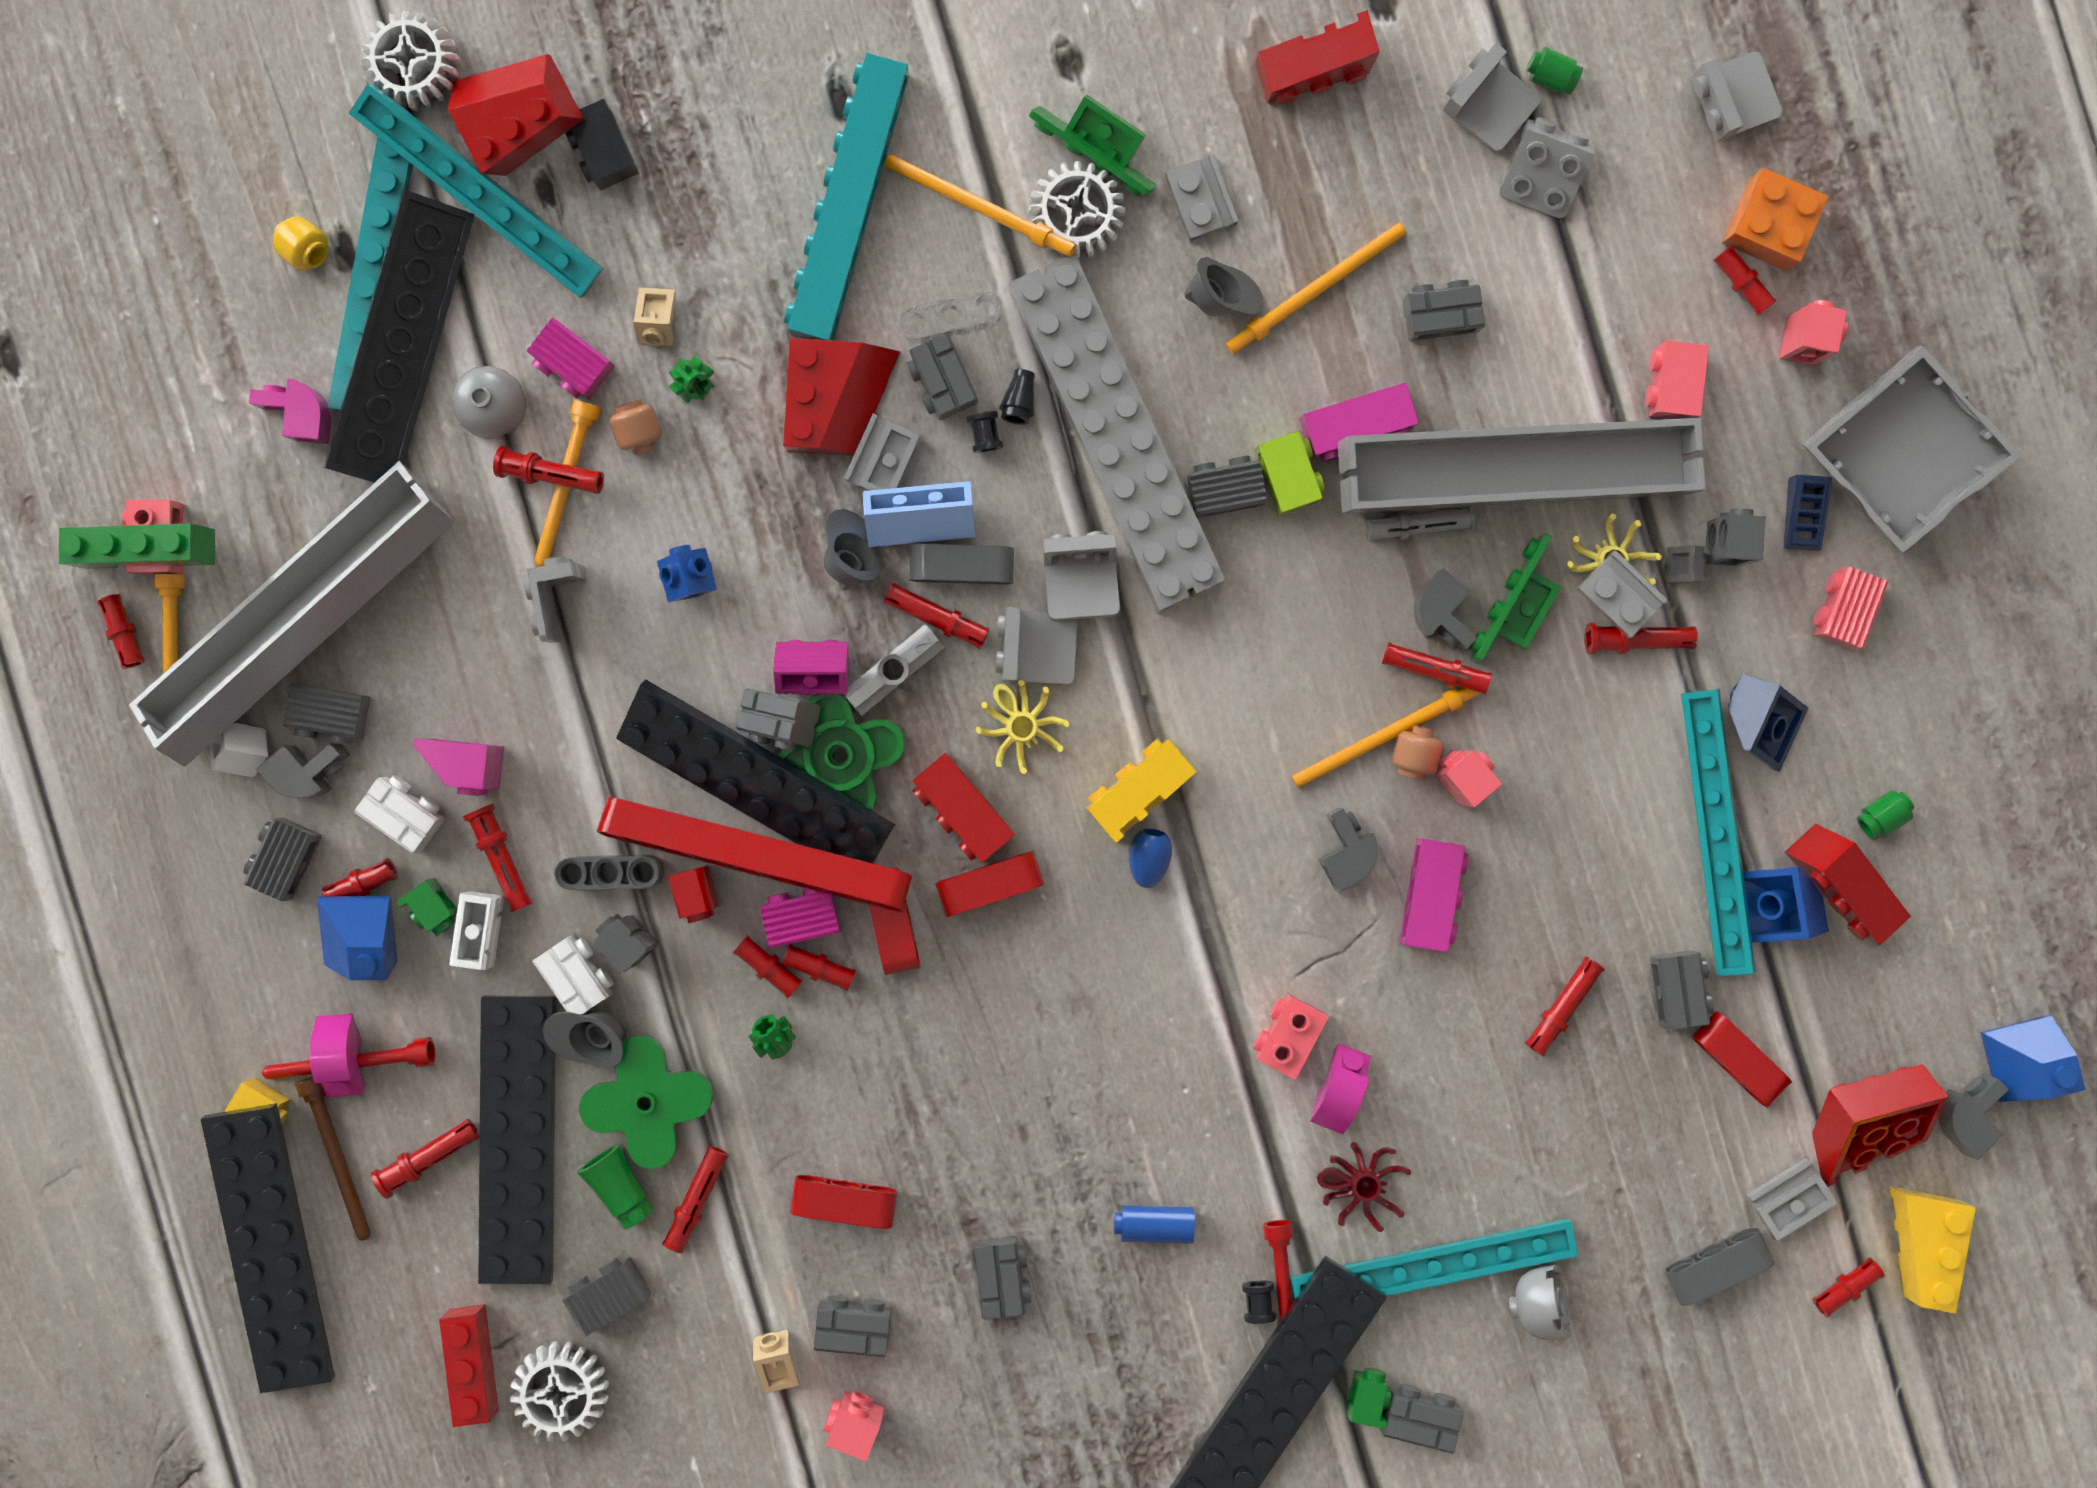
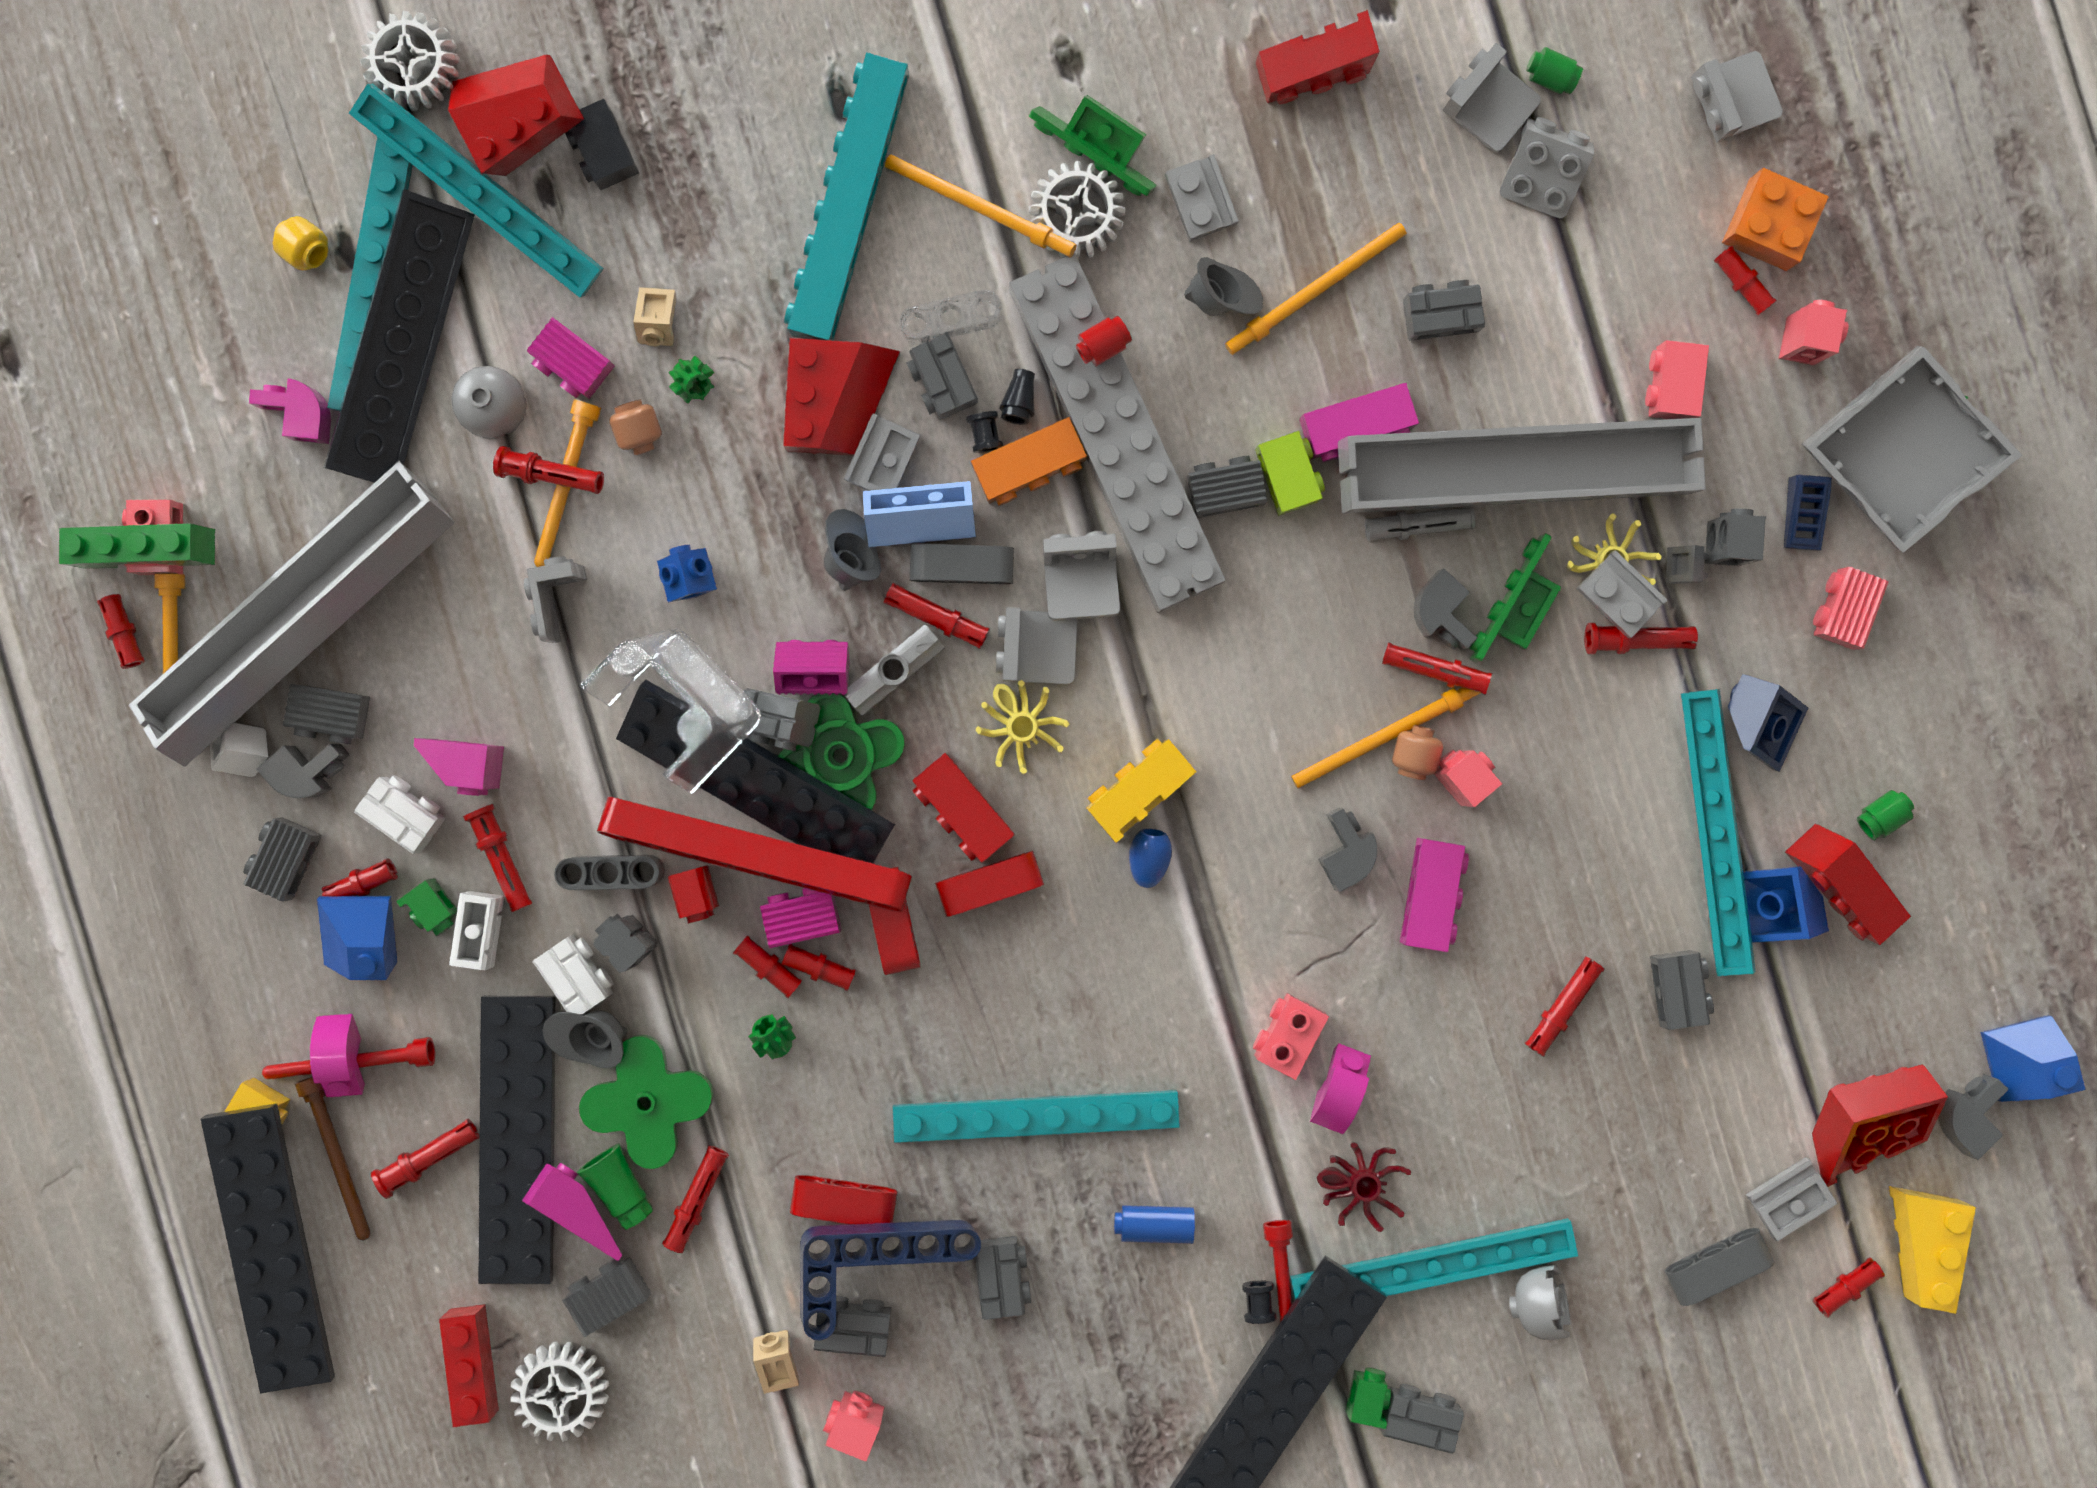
red beam [1691,1011,1792,1108] -> none
none -> dark pink slope [522,1163,622,1261]
none -> clear windscreen [579,628,760,794]
none -> dark blue beam [800,1220,981,1341]
none -> teal plate [893,1090,1180,1143]
none -> orange brick [971,417,1087,506]
none -> red brick [1075,316,1132,367]

